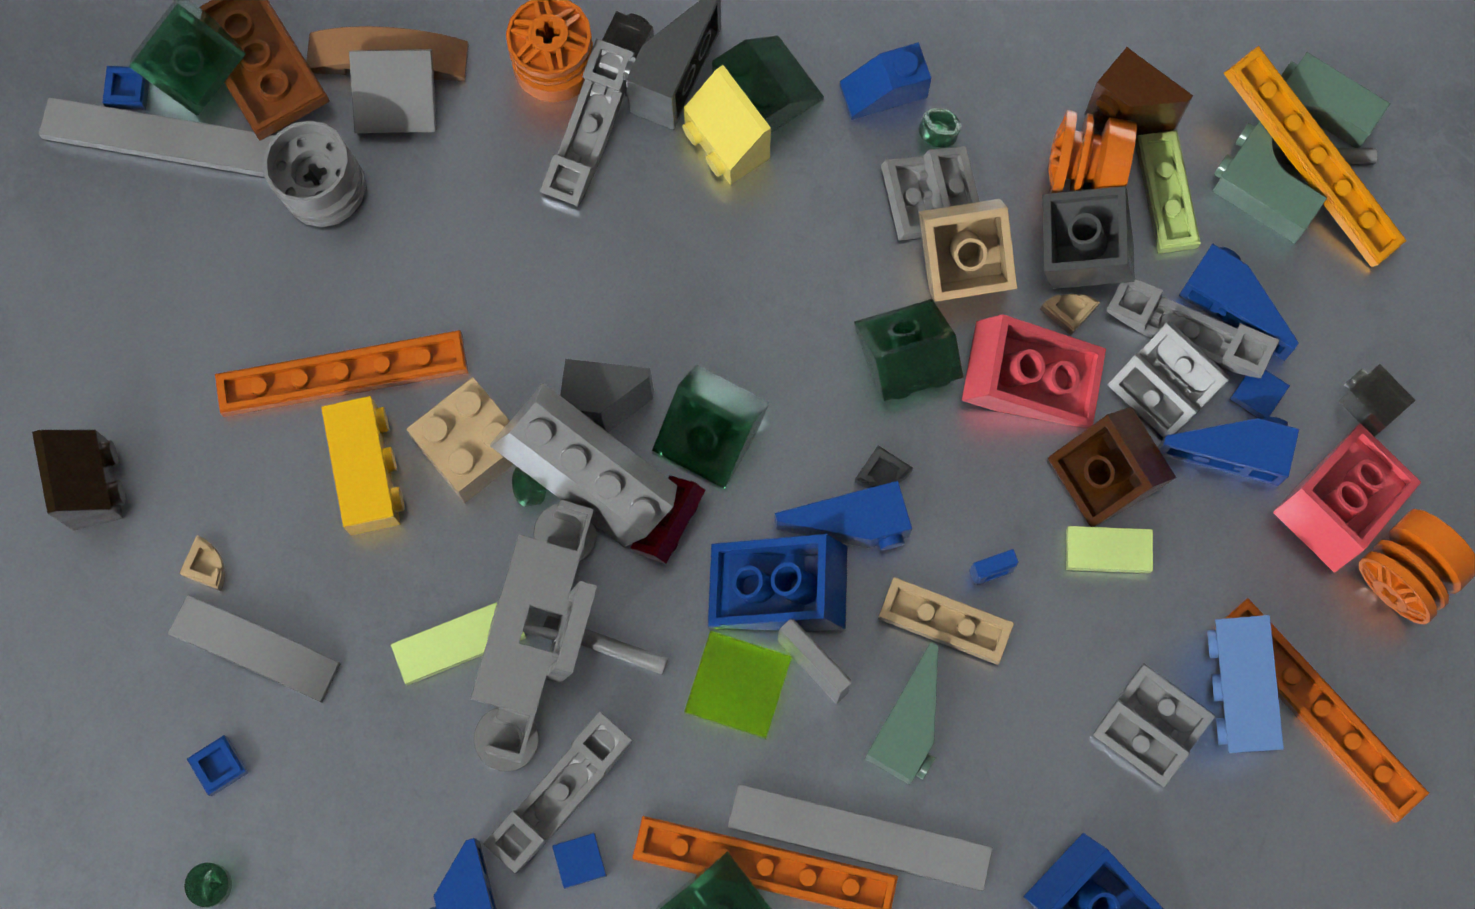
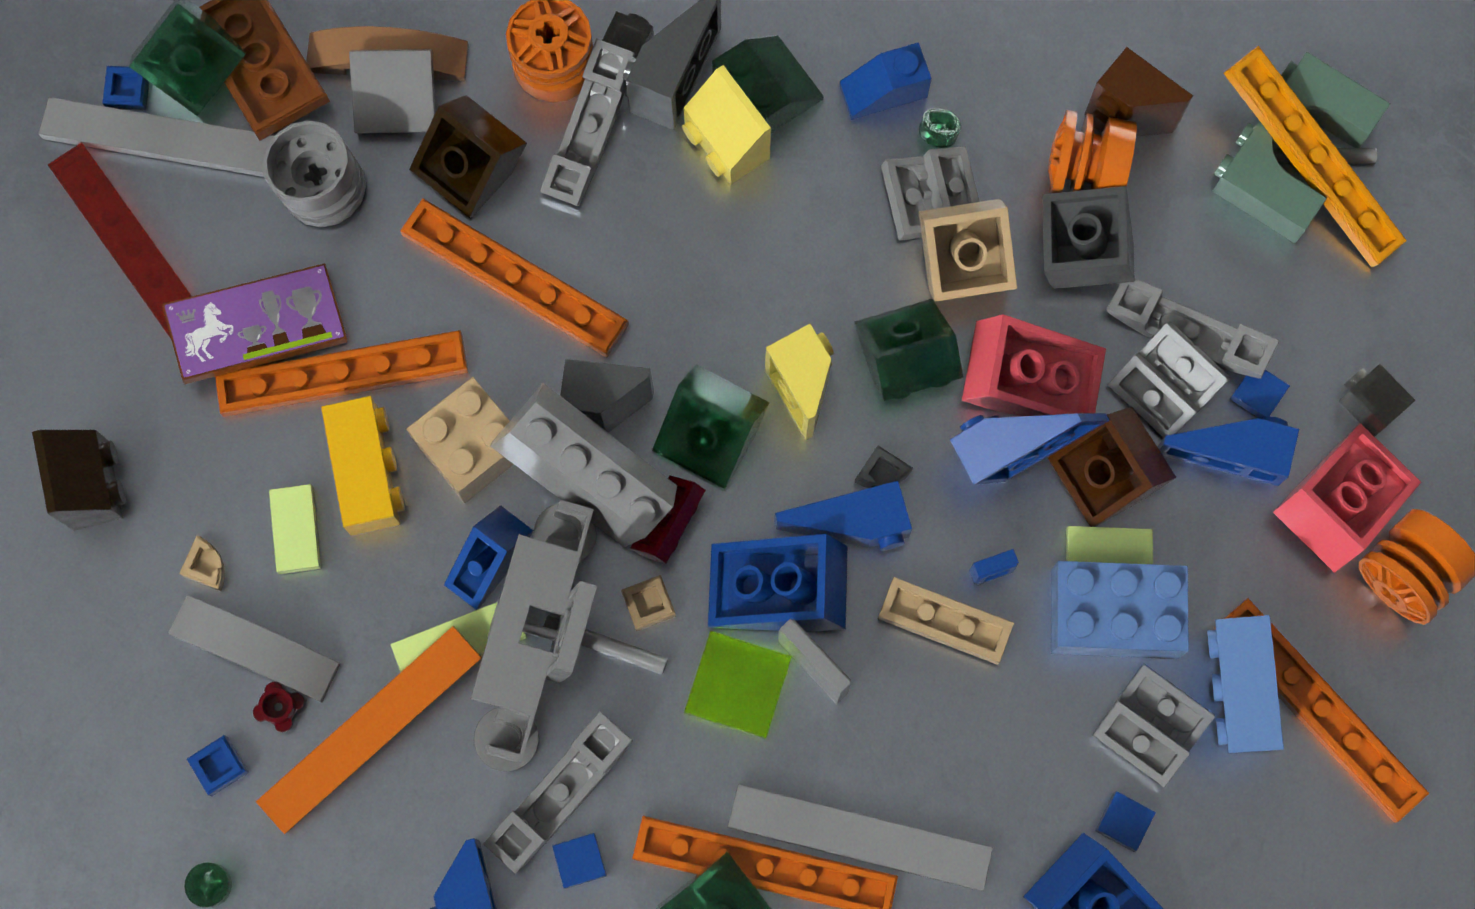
clear green tile [512,467,546,507] -> none
sand green slope [864,642,938,785] -> none
tan tile [1040,294,1100,335] -> none
yellowish green tile [1135,130,1201,254] -> none
blue slope [1179,243,1299,361] -> none
none -> clear red tile [48,142,192,338]
none -> tile [162,263,348,385]
none -> dark red plate [253,682,304,732]
none -> orange tile [256,626,482,834]
none -> yellowish green tile [269,484,321,574]
none -> orange tile [400,198,629,358]
none -> dark brown slope [409,95,527,218]
none -> blue slope [444,505,534,610]
none -> tan tile [621,575,676,631]
none -> light yellow slope [765,324,834,440]
none -> slope [950,413,1110,485]
none -> medium blue brick [1051,561,1189,659]
none -> blue tile [1095,791,1156,852]

